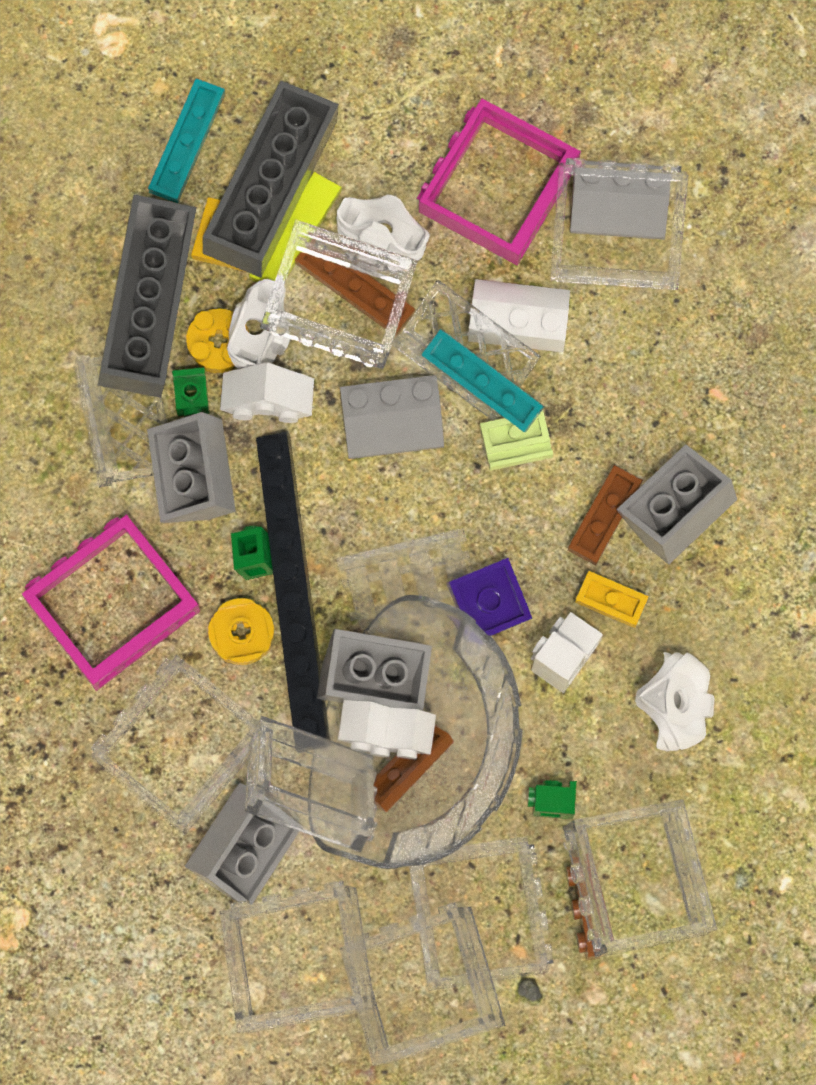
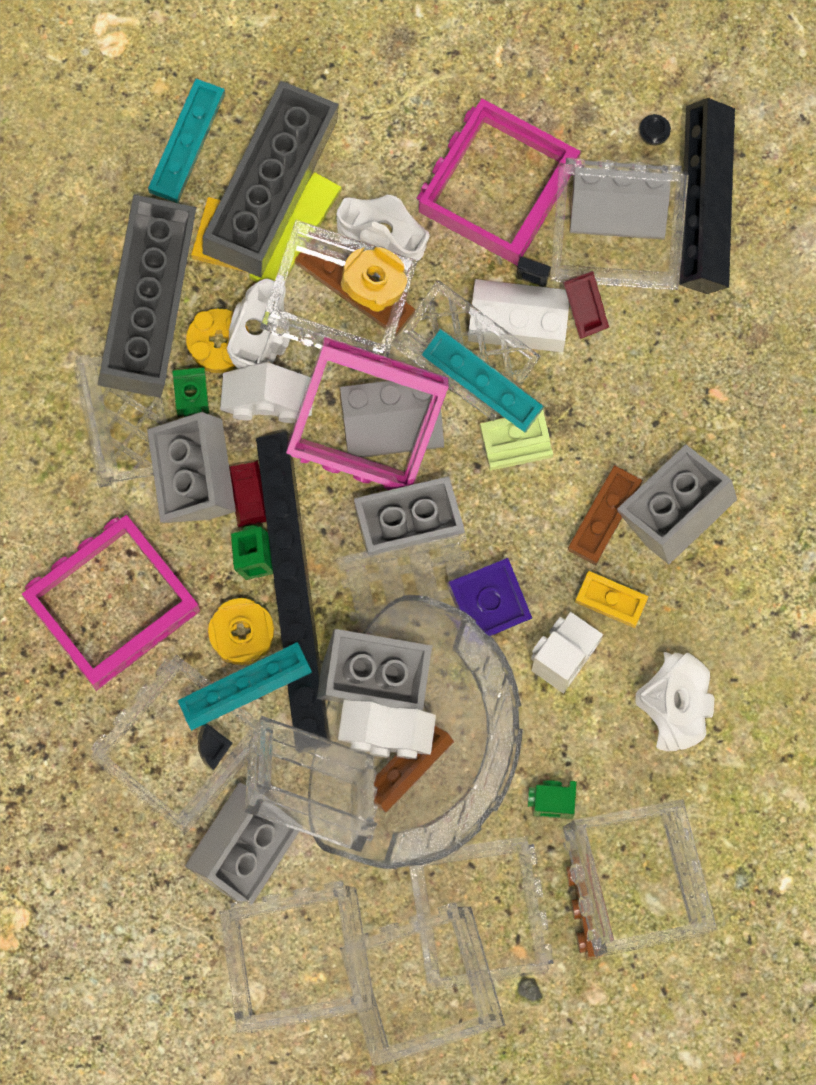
none -> teal plate [177,642,312,731]
none -> black tile [197,723,233,770]
none -> dark red tile [229,460,267,528]
none -> dark pink window [286,337,449,490]
none -> yellow plate [341,247,407,312]
none -> light grey slope [354,476,465,556]
none -> black tile [516,257,551,287]
none -> dark red tile [563,271,610,339]
none -> black plate [639,114,671,146]
none -> black brick [679,98,735,294]

